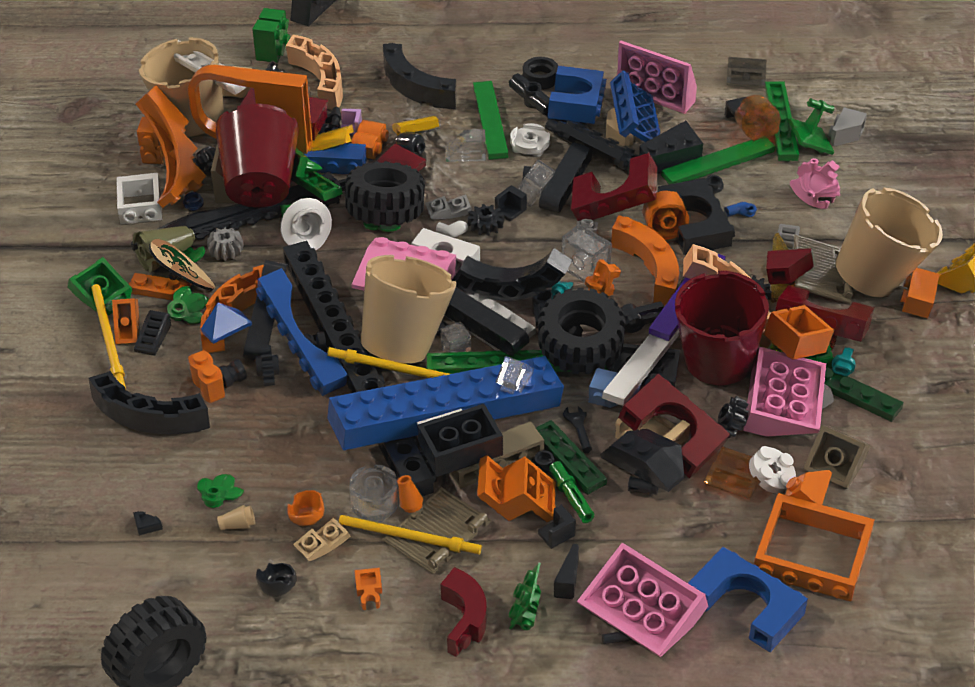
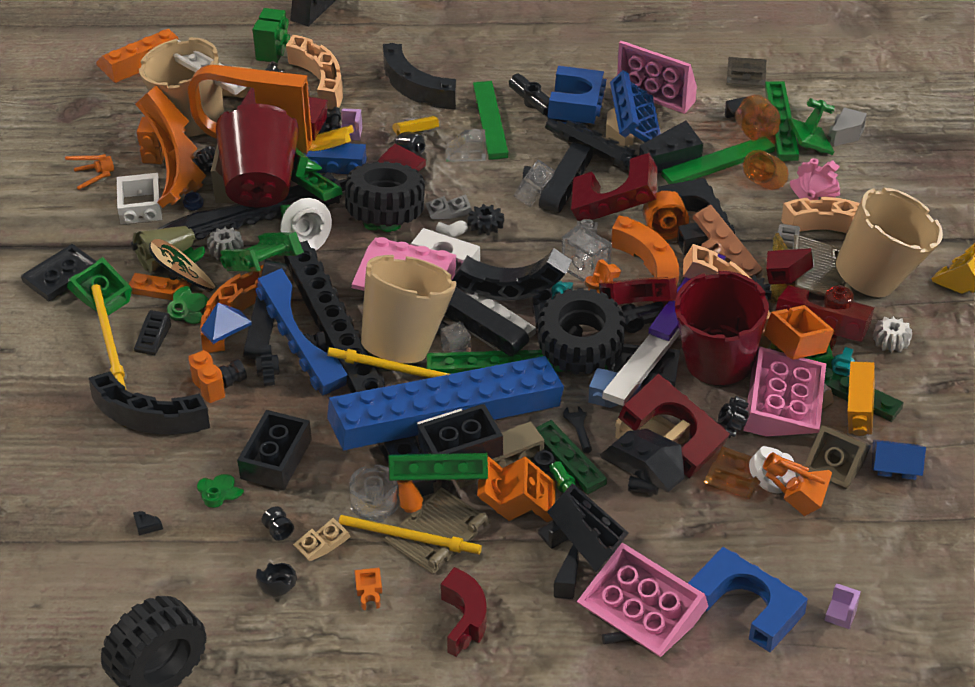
orange slope [112,298,139,344] -> none
tan cone [217,505,255,531] -> none
orange hair [287,490,325,526] -> none
orange brick [351,120,389,159] -> none
black panel [495,185,527,221] -> none
clear slope [495,356,534,394] -> none
green hinge [508,562,541,630] -> none
white plate [510,123,550,157] -> none
black tyre [522,57,558,90] -> none
black plate [706,175,724,194] -> none
blue arm [724,202,757,217] -> none
orange window [754,493,875,602] -> none
orange brick [900,268,940,319] -> none
none -> black plate [21,244,96,302]
none -> orange plant [65,154,114,190]
none -> orange slope [96,28,179,83]
none -> green fence [220,232,304,272]
none -> black brick [237,410,312,490]
none -> black wheel [261,506,294,541]
none -> green tile [389,453,488,481]
none -> black wedge [547,483,629,572]
none -> dark red arch [599,277,677,305]
none -> nougat plate [693,205,762,278]
none -> clear orange piece [743,150,789,190]
none -> orange plant [763,452,826,494]
none -> light nougat brick [781,197,860,234]
none -> clear red head [824,285,854,310]
none -> lavender panel [825,584,861,629]
none -> light orange brick [847,362,875,436]
none -> blue slope [872,440,926,480]
none -> white gear [873,316,912,353]

